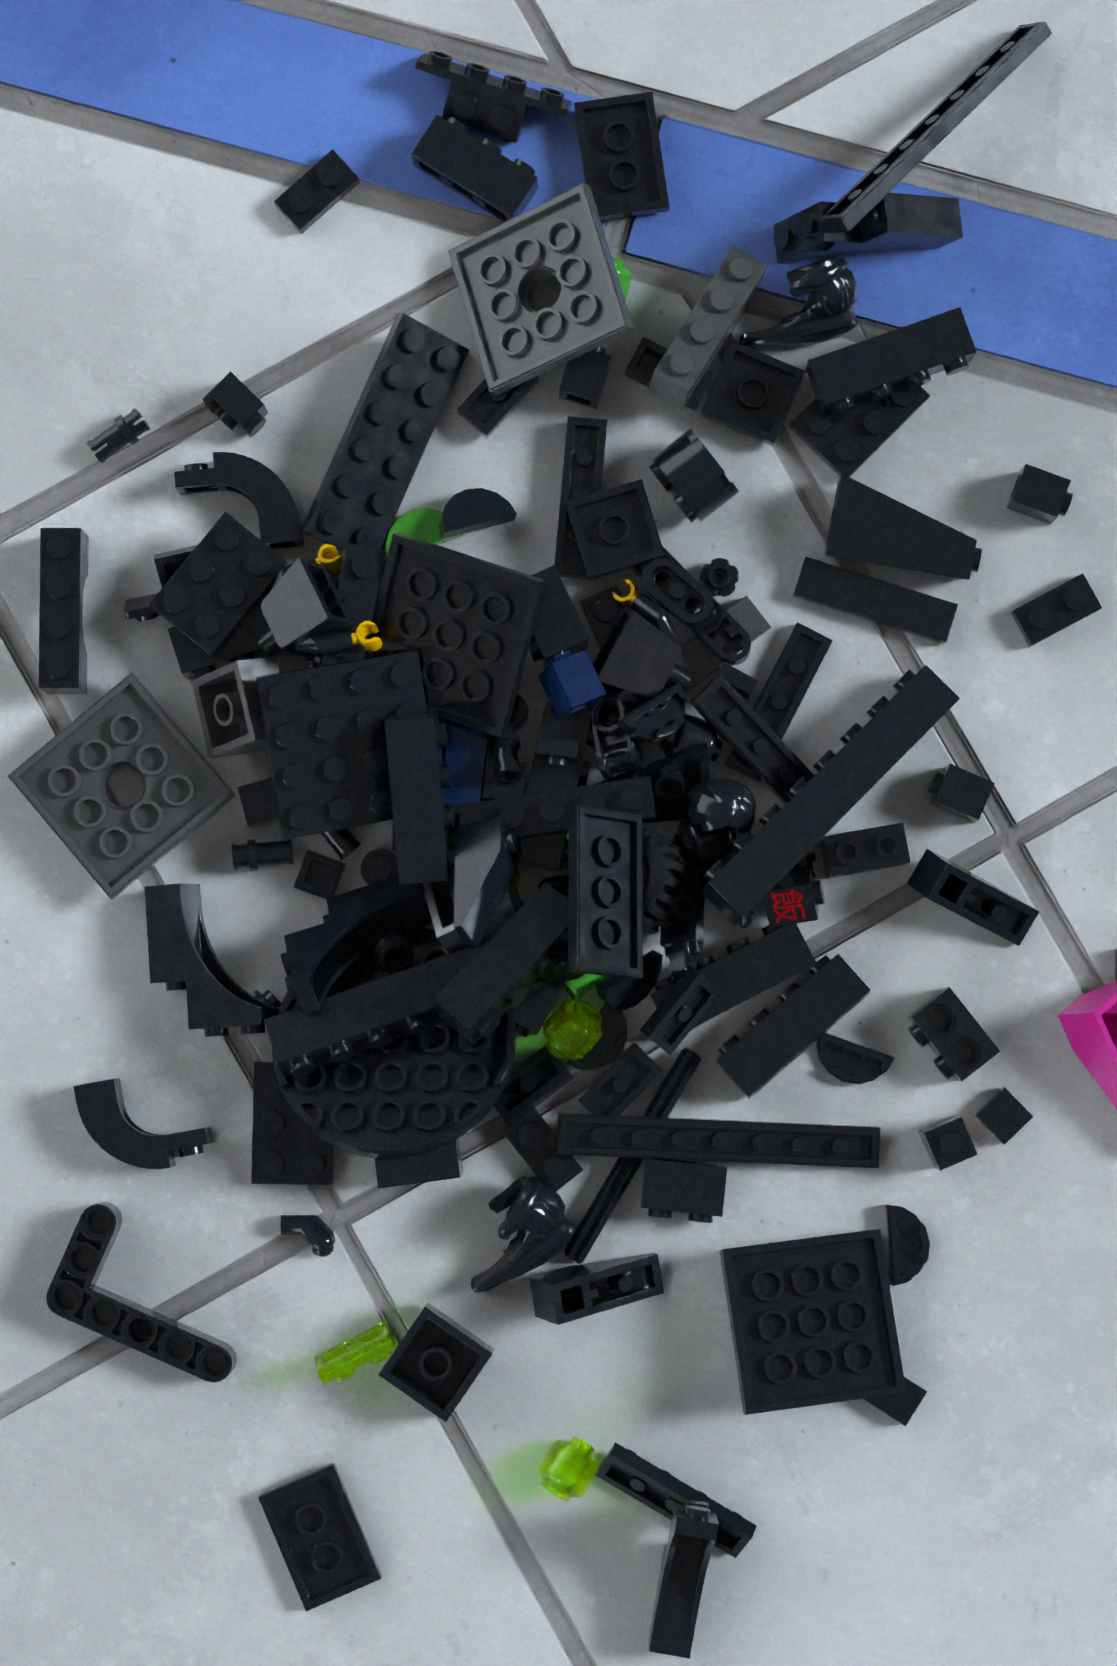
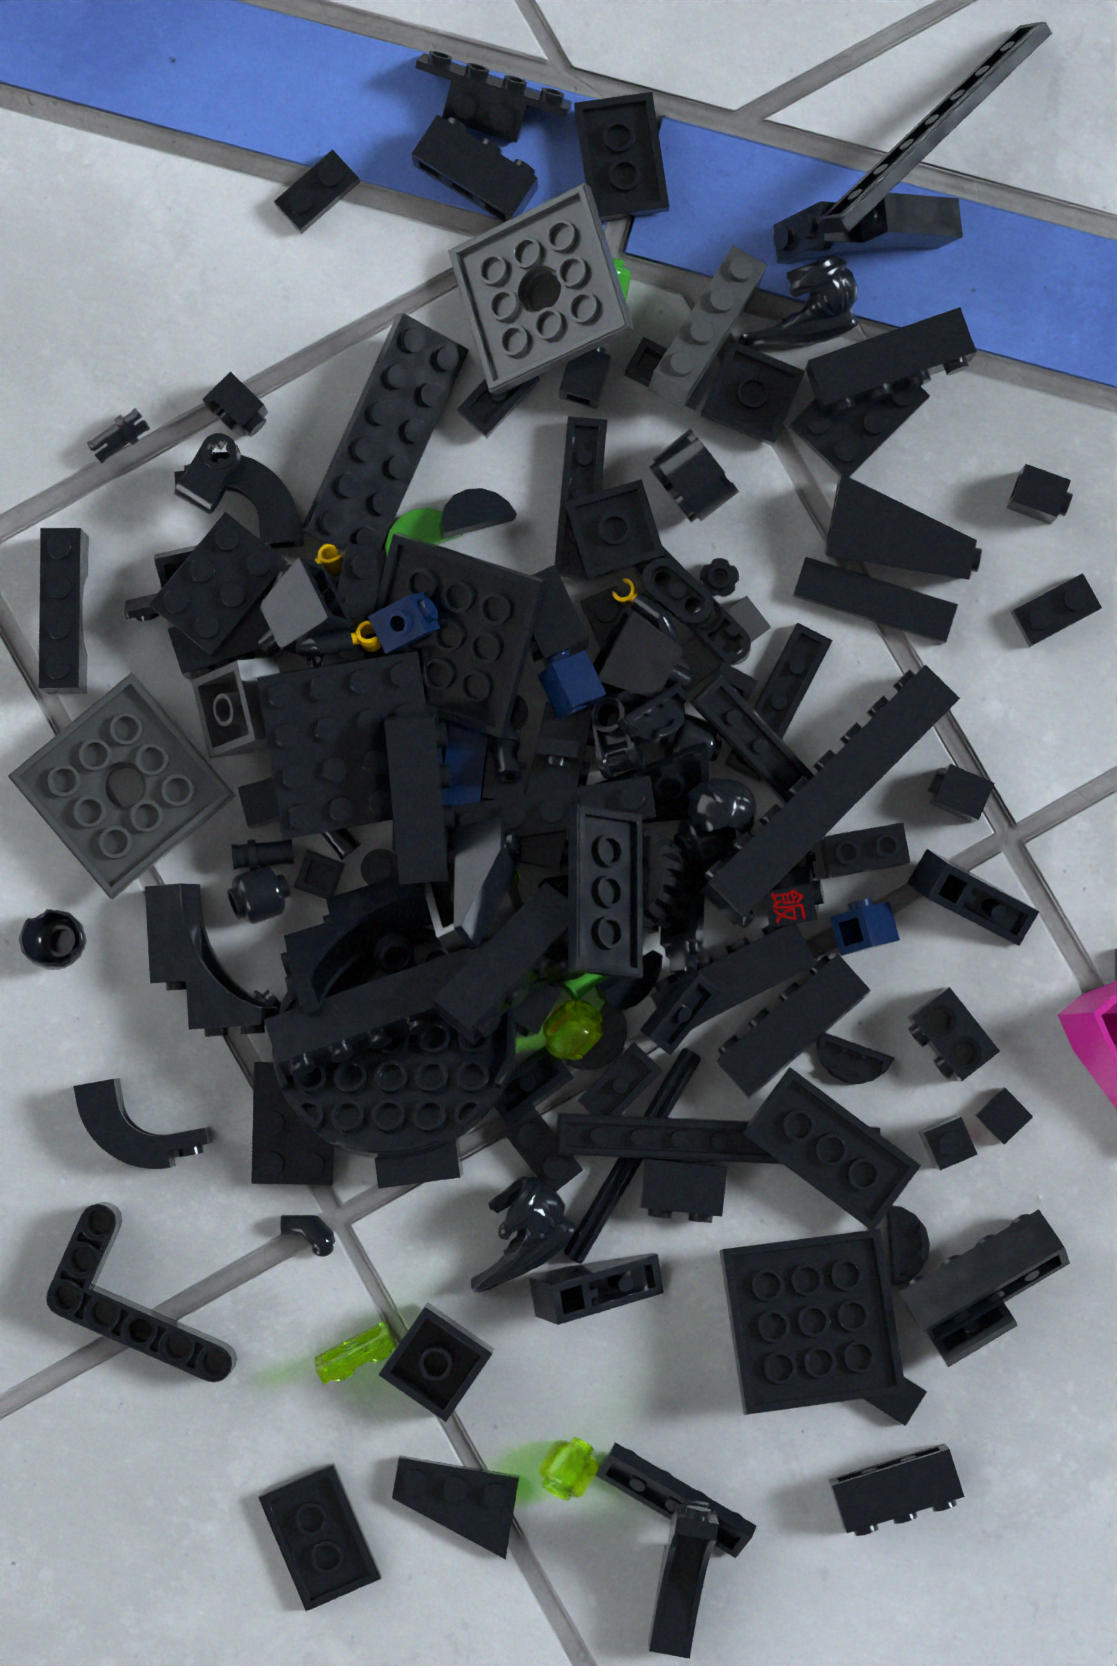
none -> black hair [19,909,87,970]
none -> black piece [174,433,241,515]
none -> black head [227,866,290,924]
none -> dark blue brick [368,592,441,654]
none -> black wing [392,1455,519,1560]
none -> black plate [741,1067,921,1231]
none -> black brick [828,1443,965,1536]
none -> dark blue brick [830,898,900,956]
none -> black brick [899,1209,1070,1346]
none -> black plate [933,1303,1018,1367]

